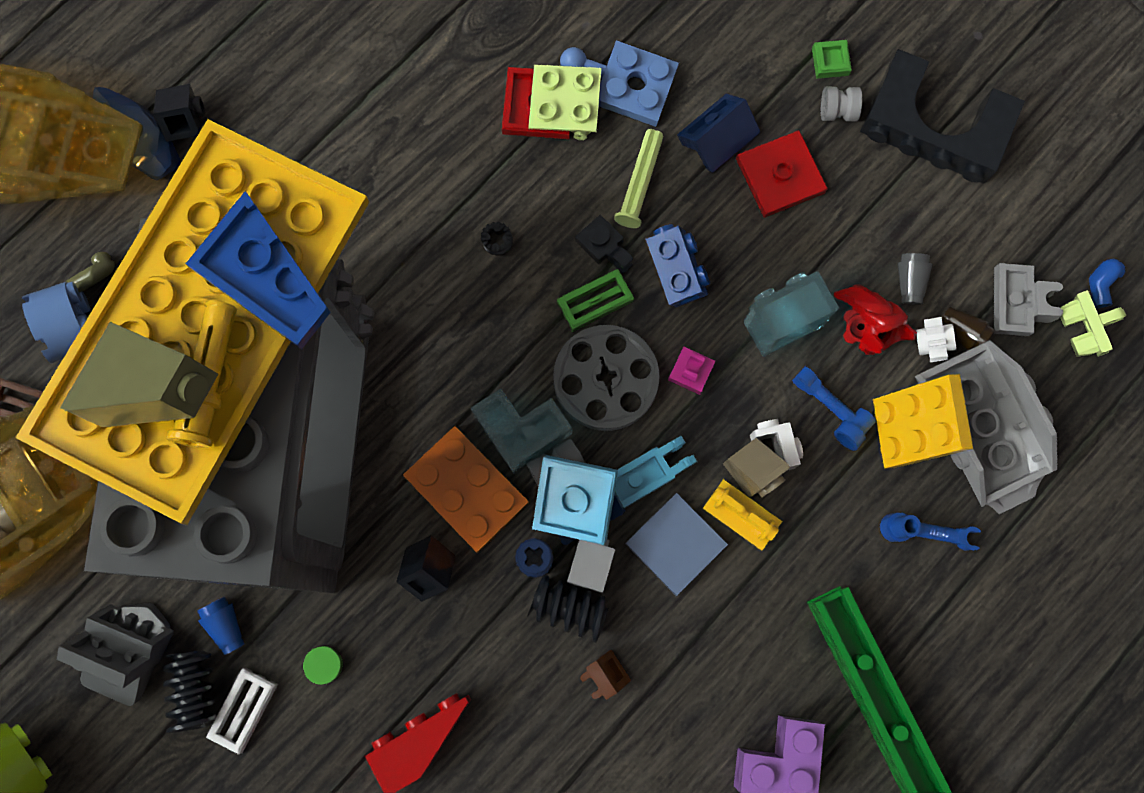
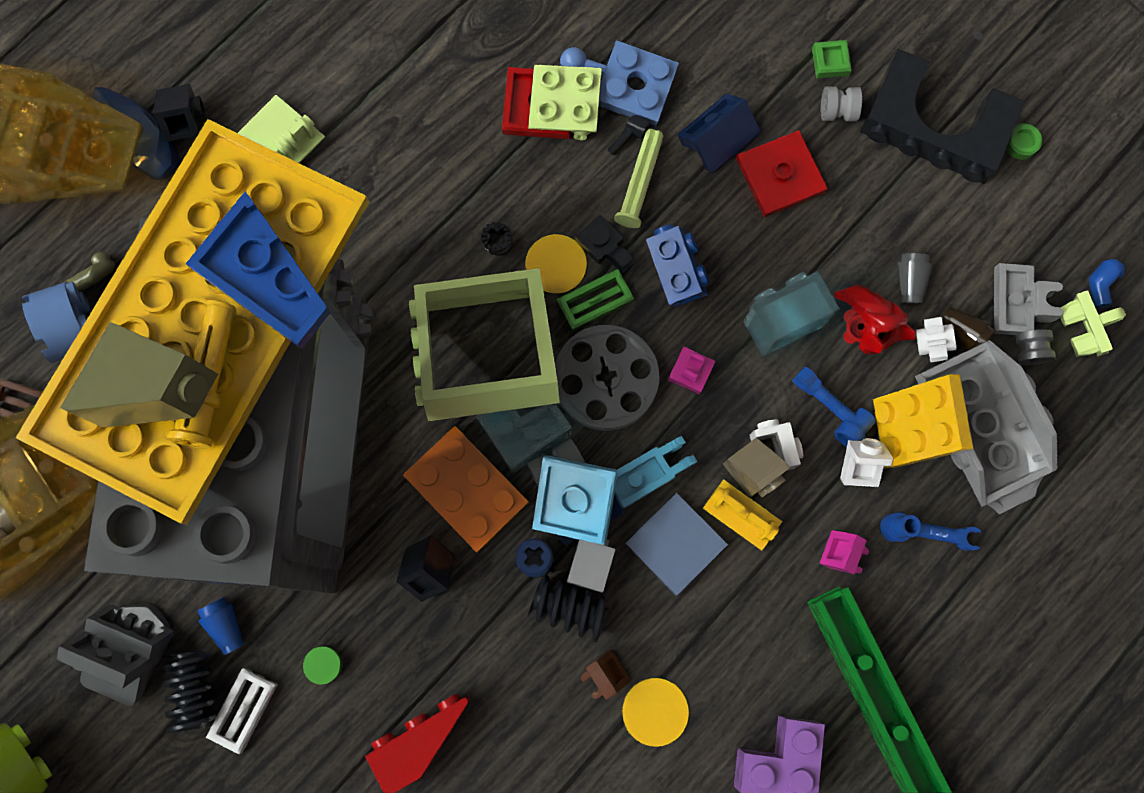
none -> yellowish green hinge [238,95,325,163]
none -> yellowish green window [409,268,560,421]
none -> yellow sticker [525,234,587,293]
none -> black hand [607,115,649,155]
none -> yellow sticker [622,678,689,747]
none -> dark pink tile [820,530,869,574]
none -> white bracket [840,438,893,487]
none -> bright green tile [1006,123,1042,160]
none -> flat silver wheel [1015,330,1056,365]

